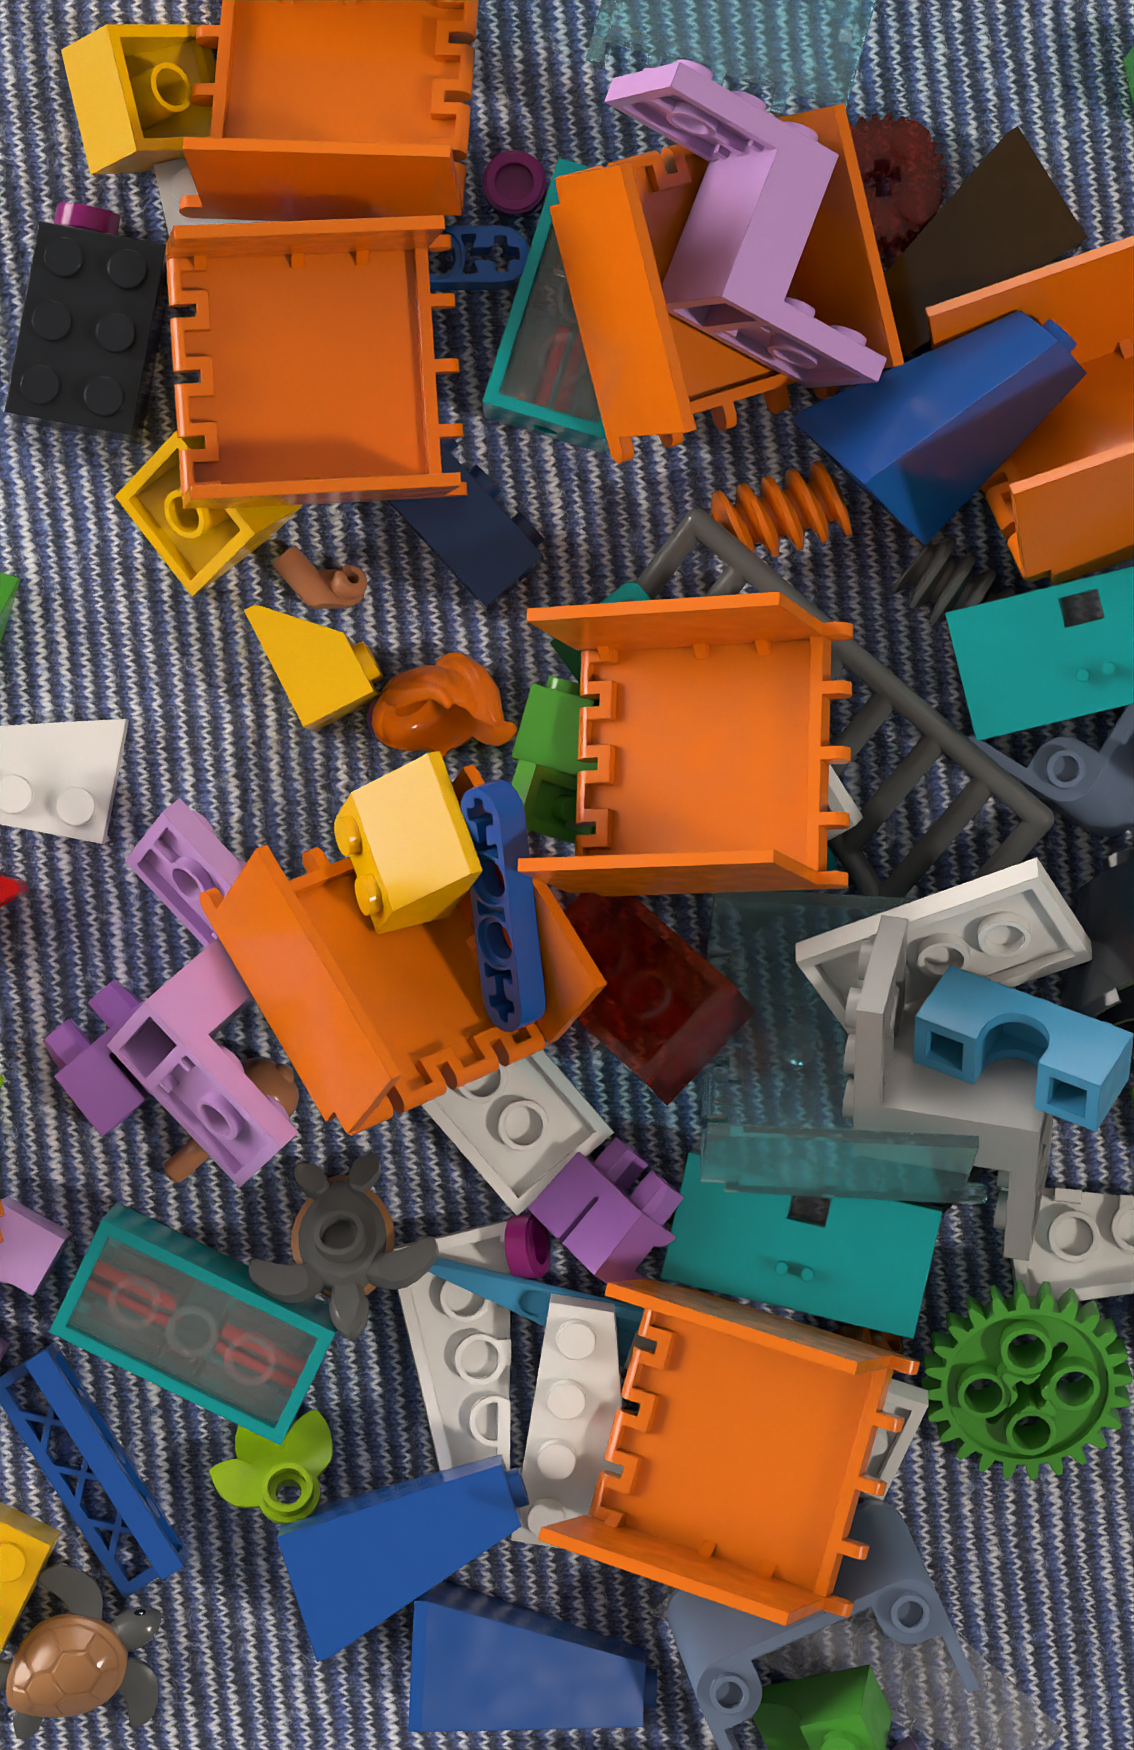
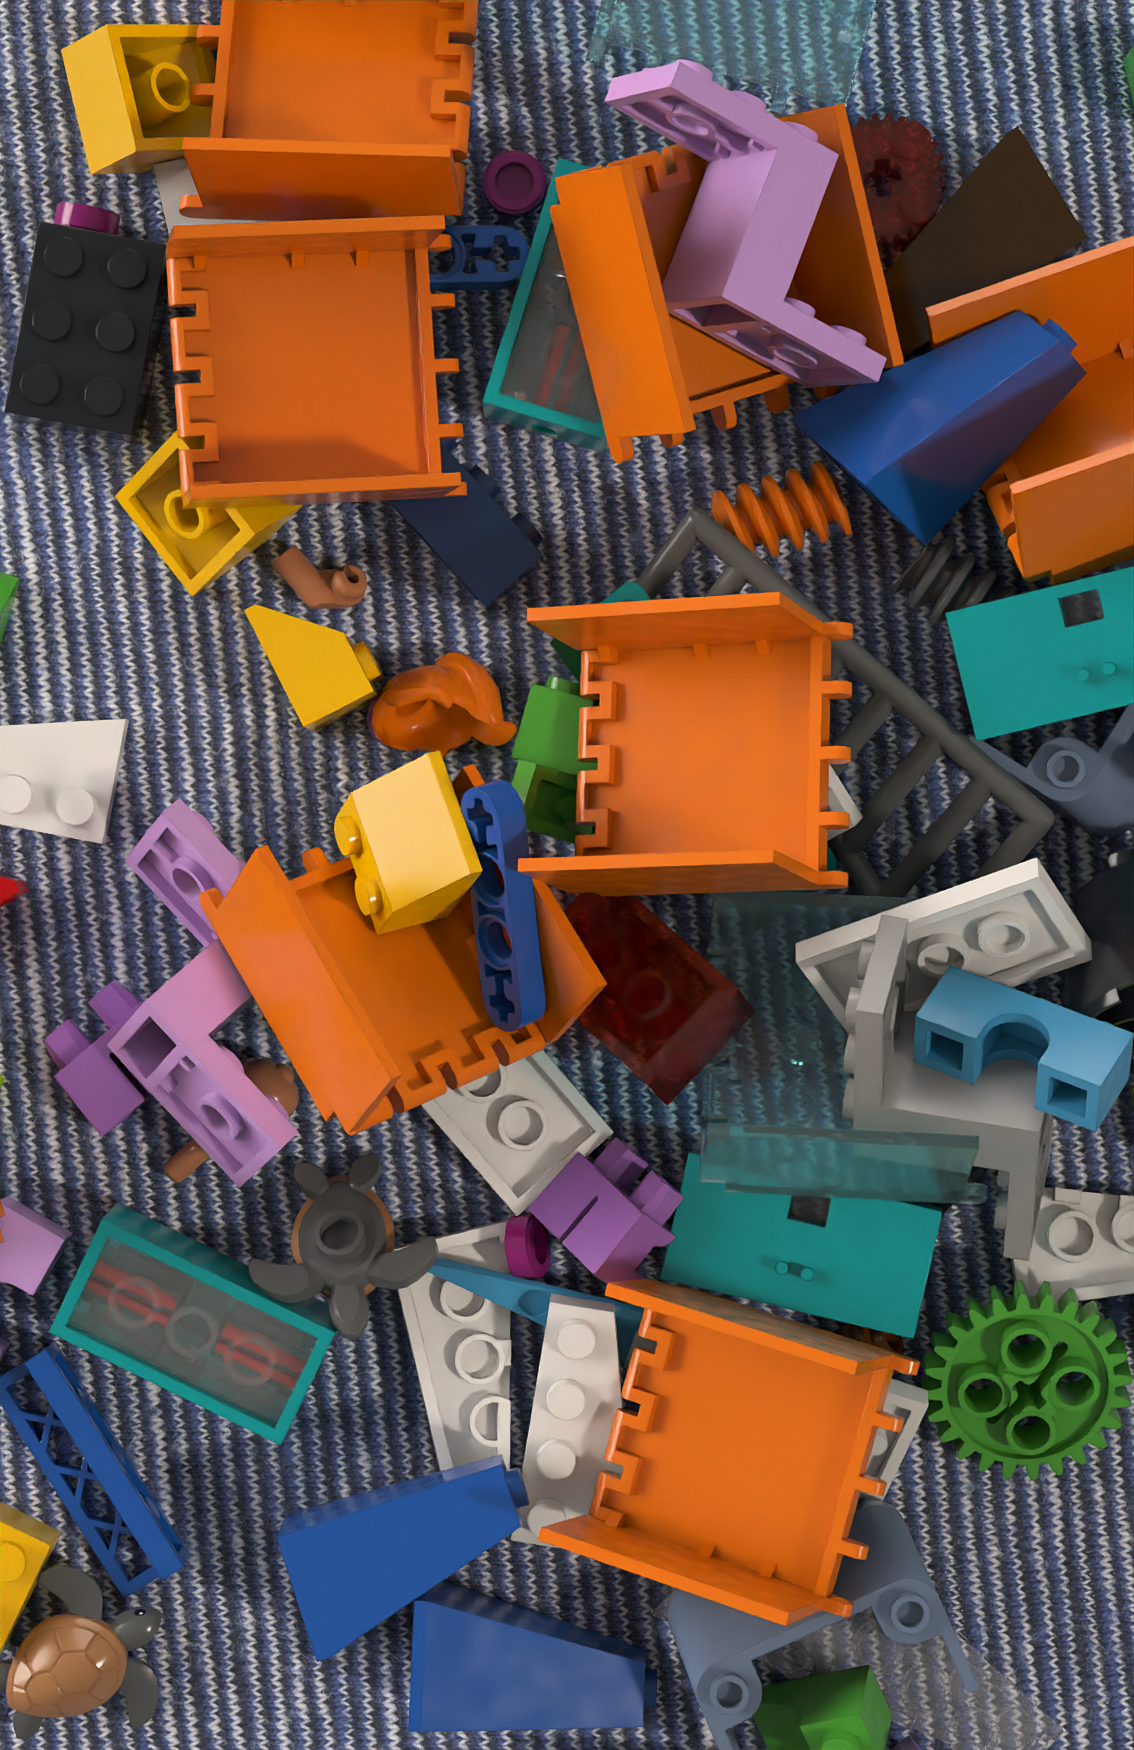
lime plate [209,1409,333,1525] -> none

